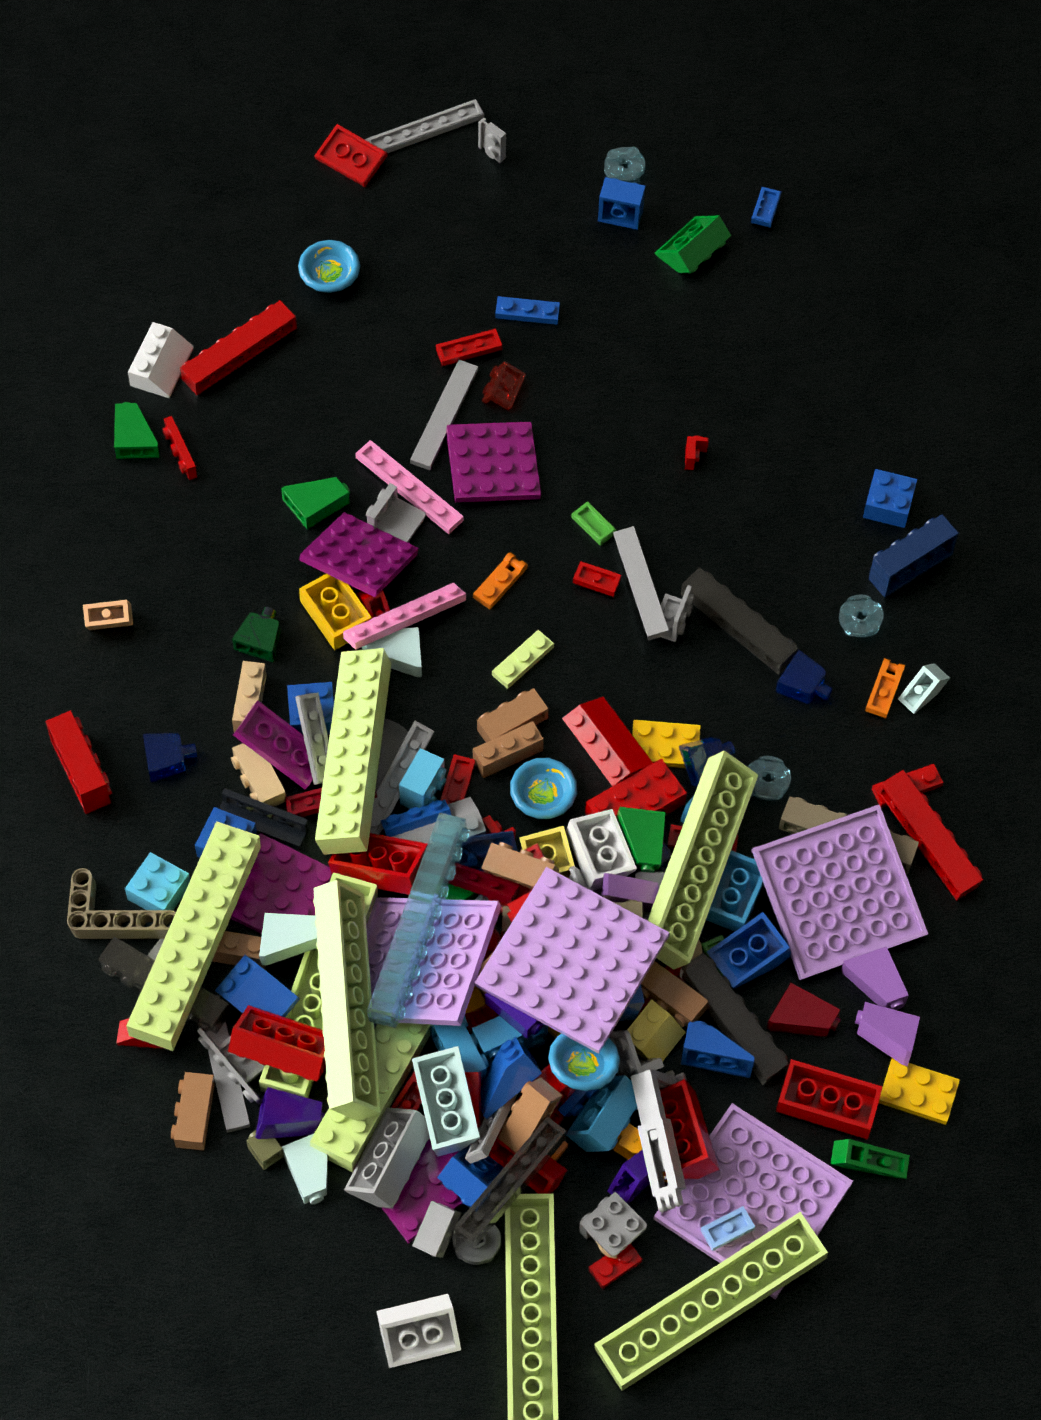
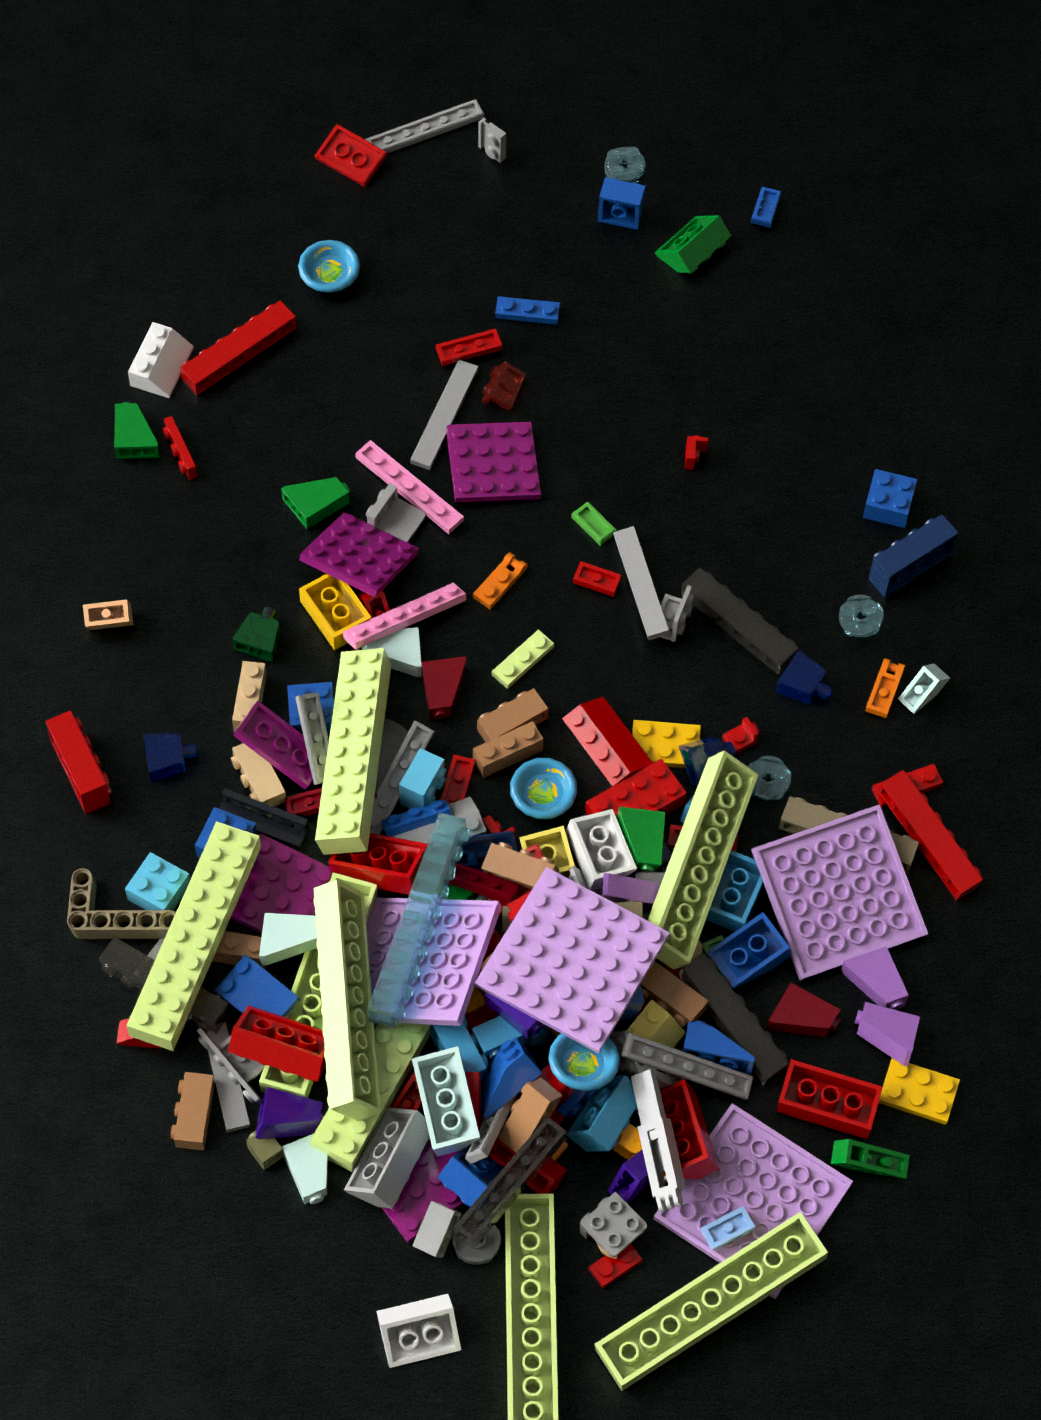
none -> dark red slope [421,656,466,720]
none -> light grey tile [621,1033,753,1100]
none -> red bracket [722,717,759,755]

